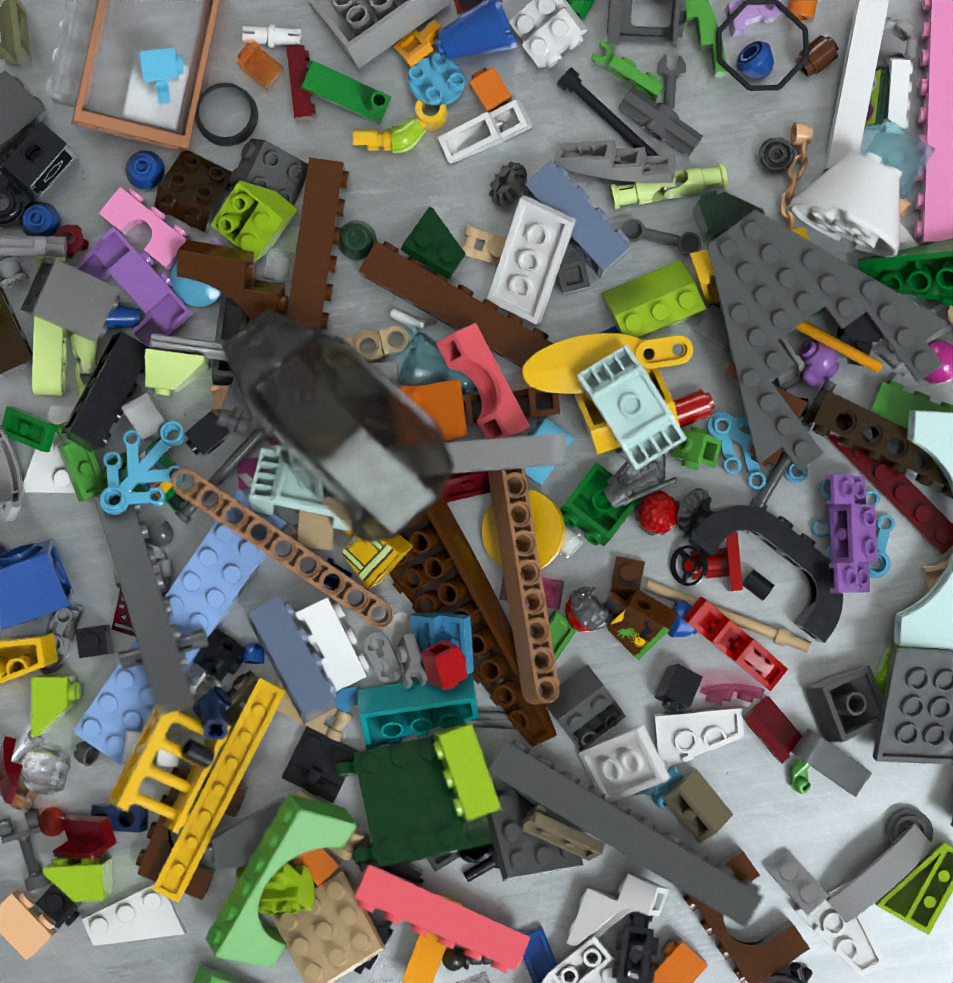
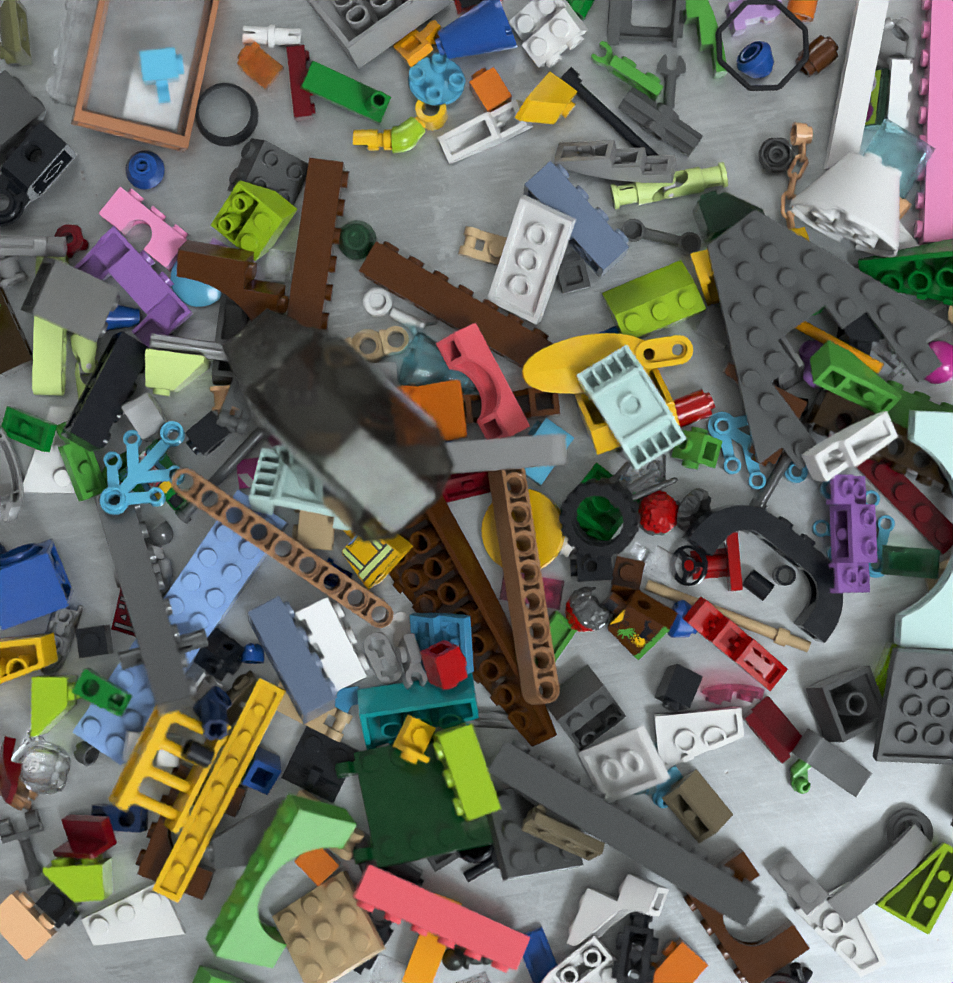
blue cone [20,202,60,237] -> none
clear red plate [39,807,66,837] -> none
dark brown bracket [154,150,232,232] -> none
lime brick [235,863,315,915] -> none
dark green wing [401,206,466,280] -> none
dark grey gear [489,161,527,206] -> none
none -> green leg [71,668,133,717]
none -> blue brick [241,747,282,795]
none -> white tile [363,287,392,317]
none -> yellow bracket [393,715,436,764]
none -> yellow slope [514,72,578,124]
none -> black tyre [559,478,641,559]
none -> black brick [570,553,613,582]
none -> clear plate [630,542,683,586]
none -> black hinge [772,565,796,586]
none -> white slope [802,411,898,482]
none -> bright green slope [810,341,901,414]
none -> clear green slope [881,545,940,579]

